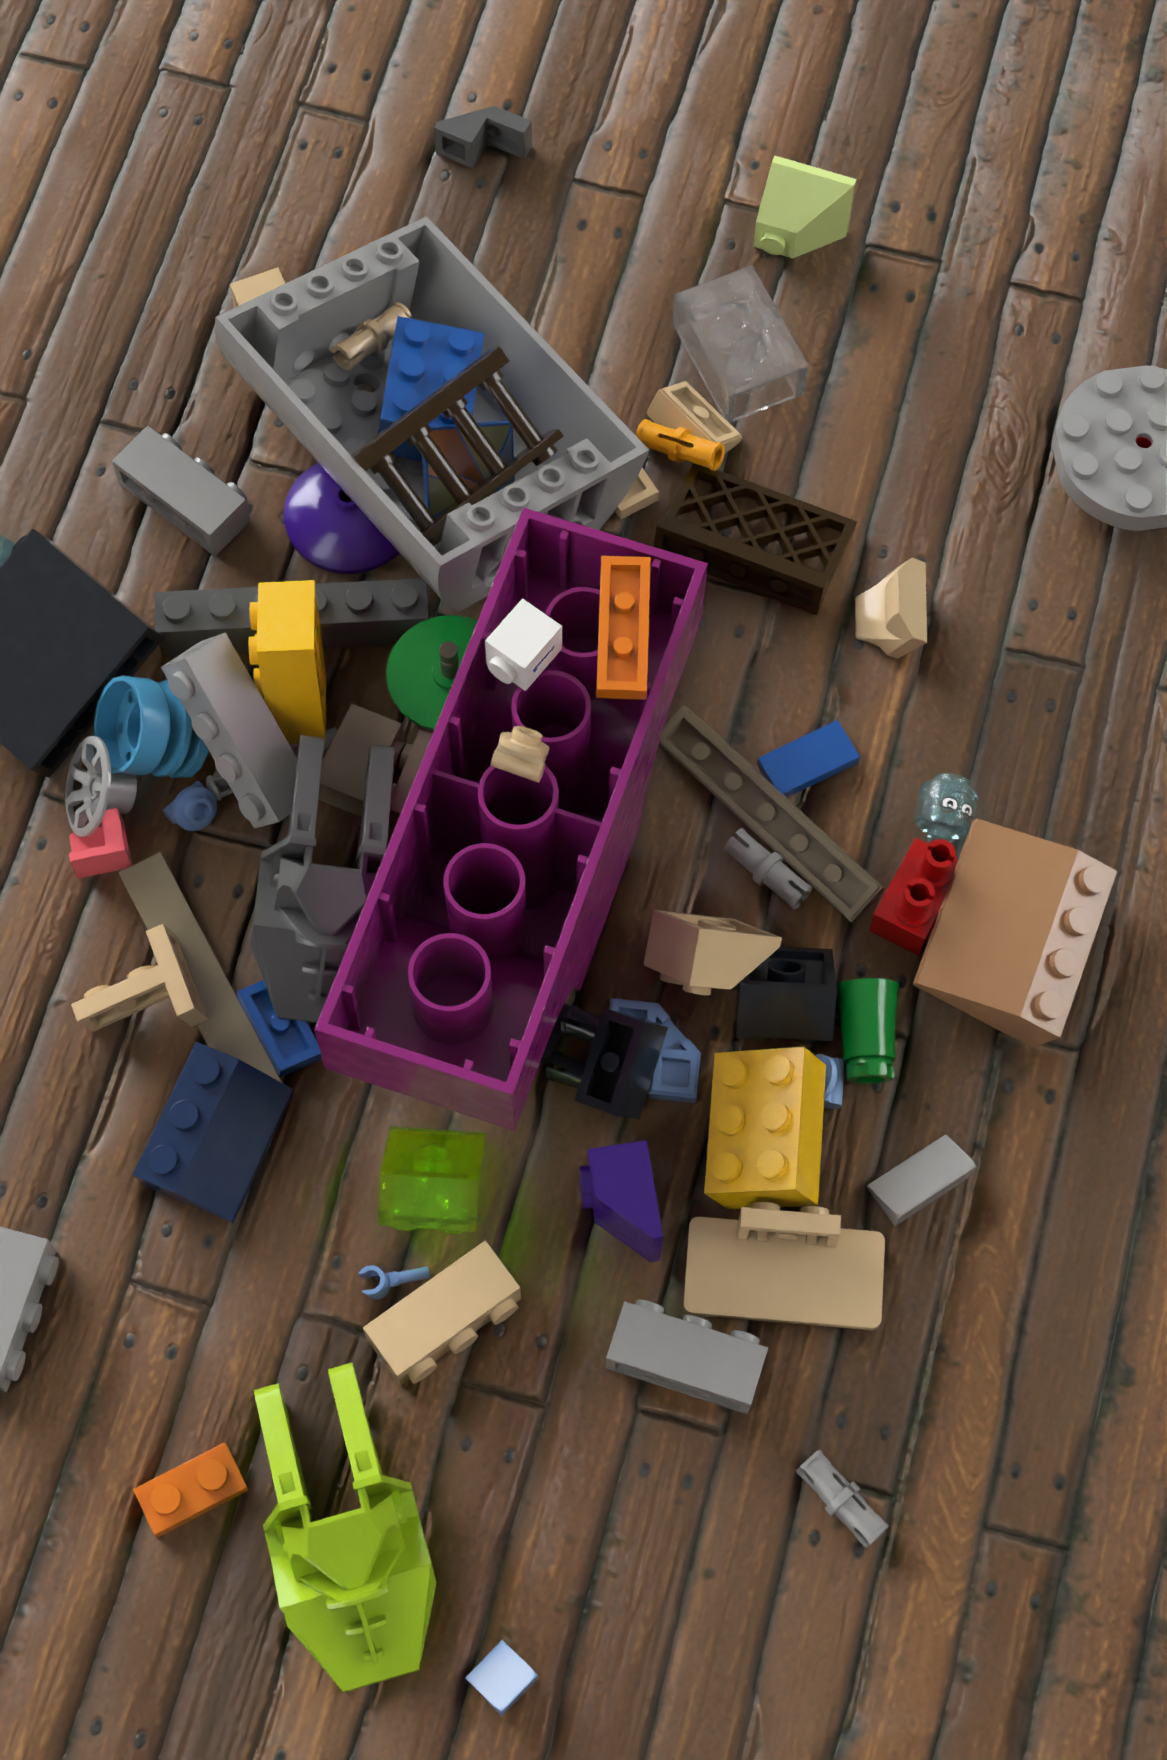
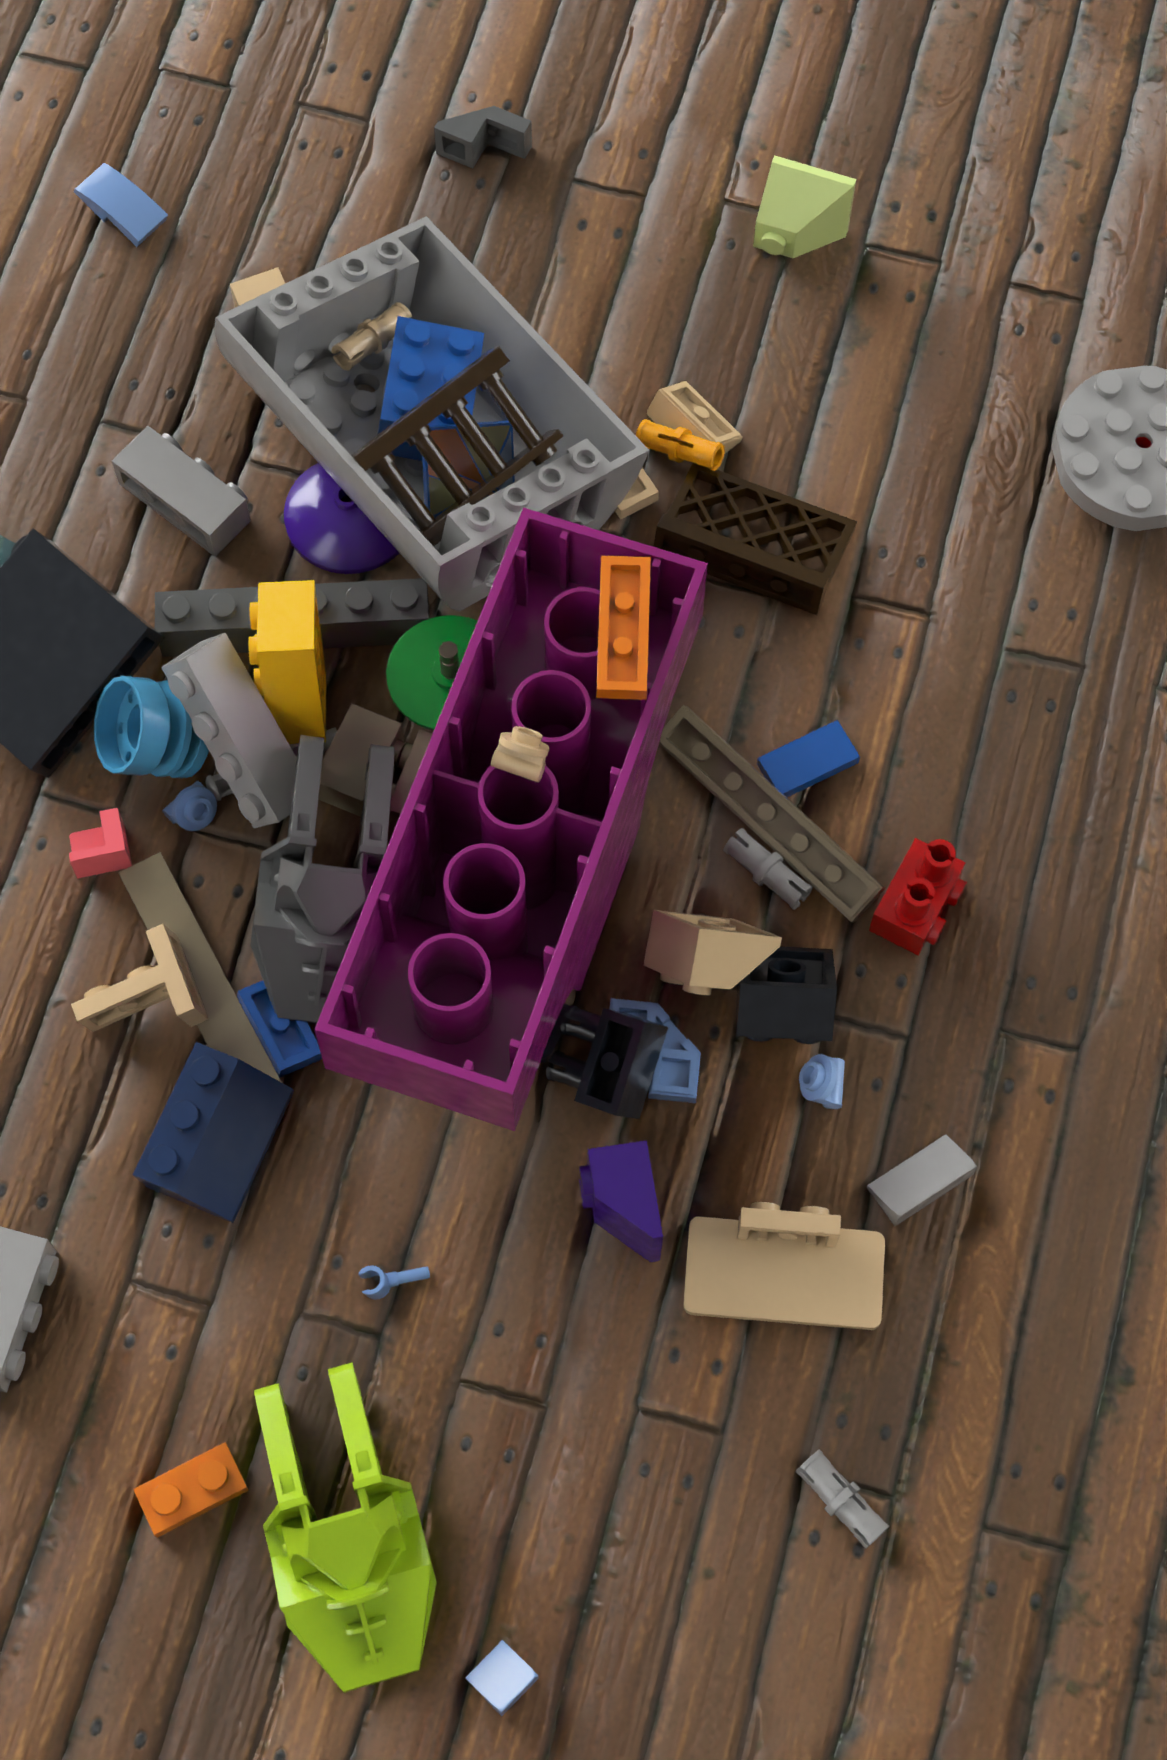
light grey wheel [65,736,137,837] -> none
tan brick [363,1240,521,1386] -> none
clear neon green slope [378,1126,486,1234] -> none
white brick [485,598,562,691] -> none
light grey brick [605,1299,768,1415] -> none
clear brick [672,265,809,423] -> none
yellow brick [704,1047,826,1209] -> none
green plant [836,978,900,1085] -> none
tan slope [855,558,927,659] -> none
medium nougat slope [912,819,1117,1047] -> none
clear light blue head [914,773,979,844] -> none
none -> medium blue slope [74,163,168,247]

